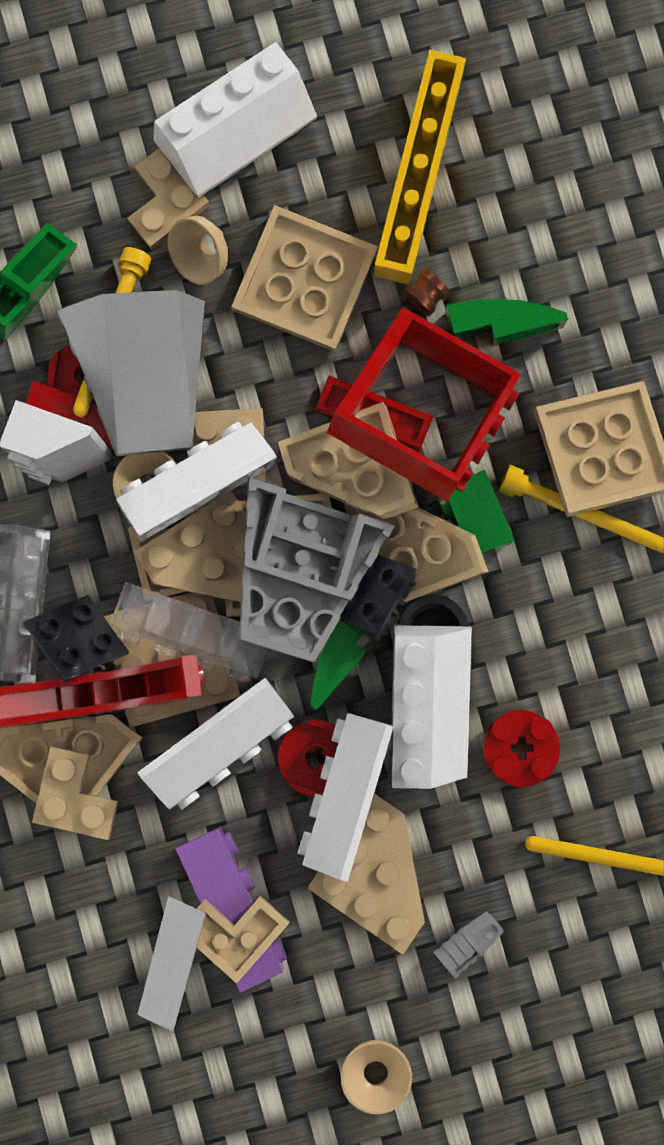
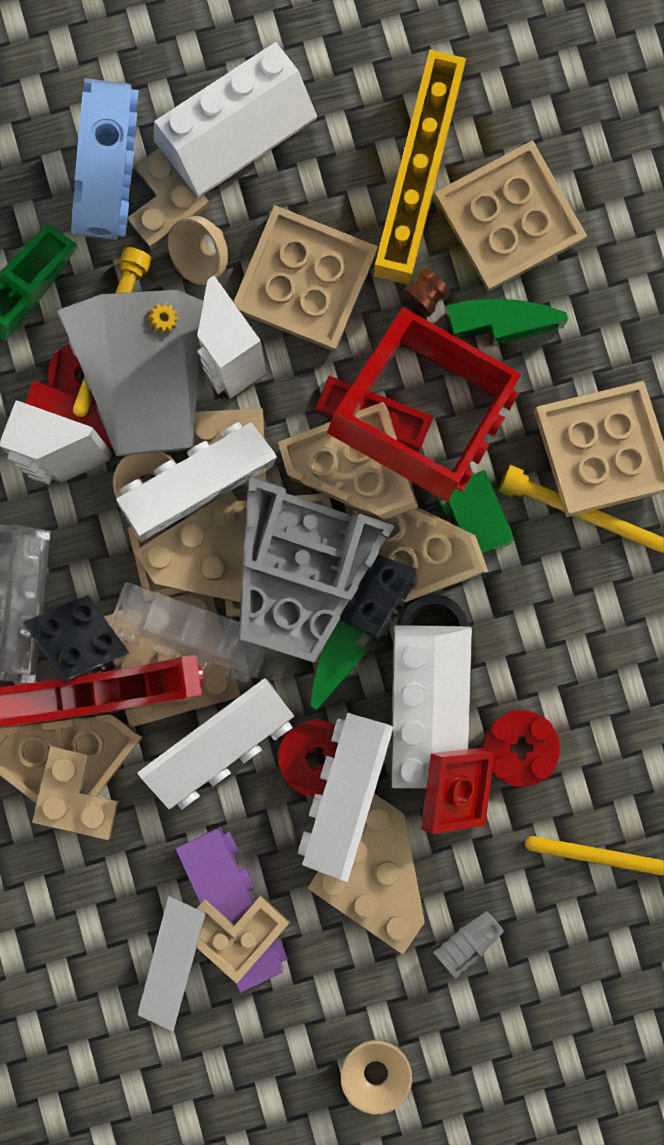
none -> light blue brick [71,78,139,240]
none -> yellow piece [147,302,179,334]
none -> white slope [197,276,267,399]
none -> red plate [421,747,495,834]
none -> tan plate [434,140,587,292]

